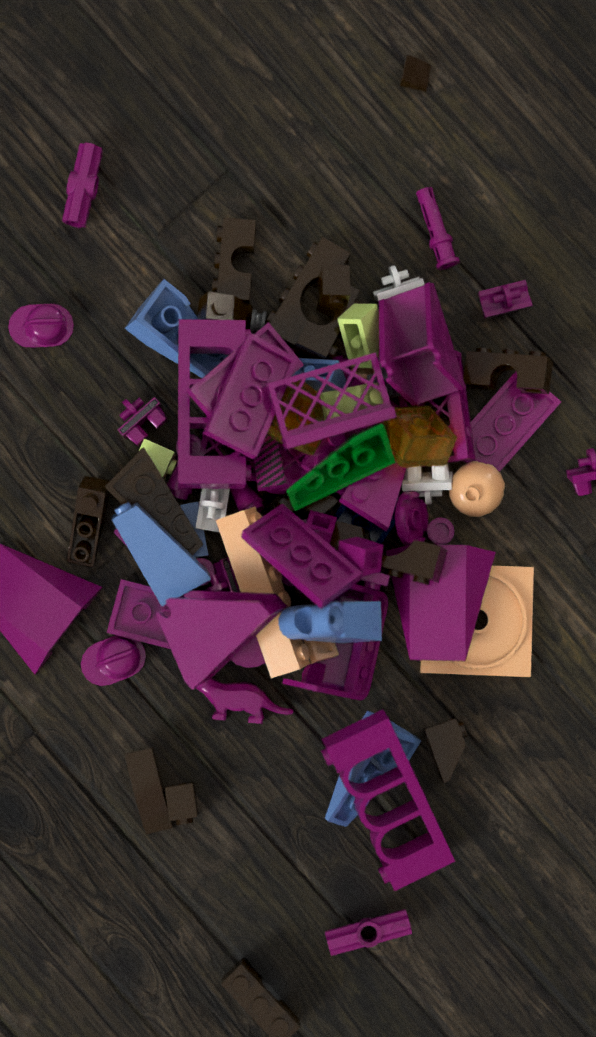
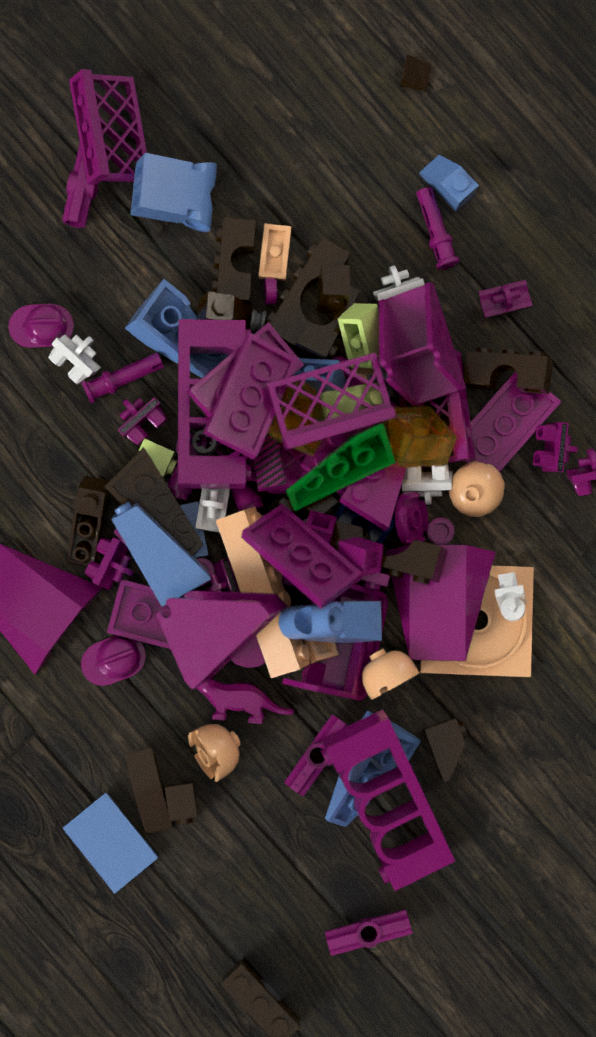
none -> white hips [48,335,101,384]
none -> medium blue tile [63,792,159,894]
none -> magenta fence [69,69,147,184]
none -> magenta pin [81,352,164,404]
none -> magenta hips [85,537,134,591]
none -> medium blue piece [131,153,217,232]
none -> light nougat cylinder [188,724,240,782]
none -> dark grey bush [192,429,218,456]
none -> light nougat plate [259,223,291,282]
none -> magenta tile [263,277,277,305]
none -> magenta piece [284,714,348,797]
none -> light nougat cylinder [362,648,419,700]
none -> medium blue slope [419,155,479,212]
none -> white hips [494,572,527,621]
none -> magenta hips [533,422,578,472]

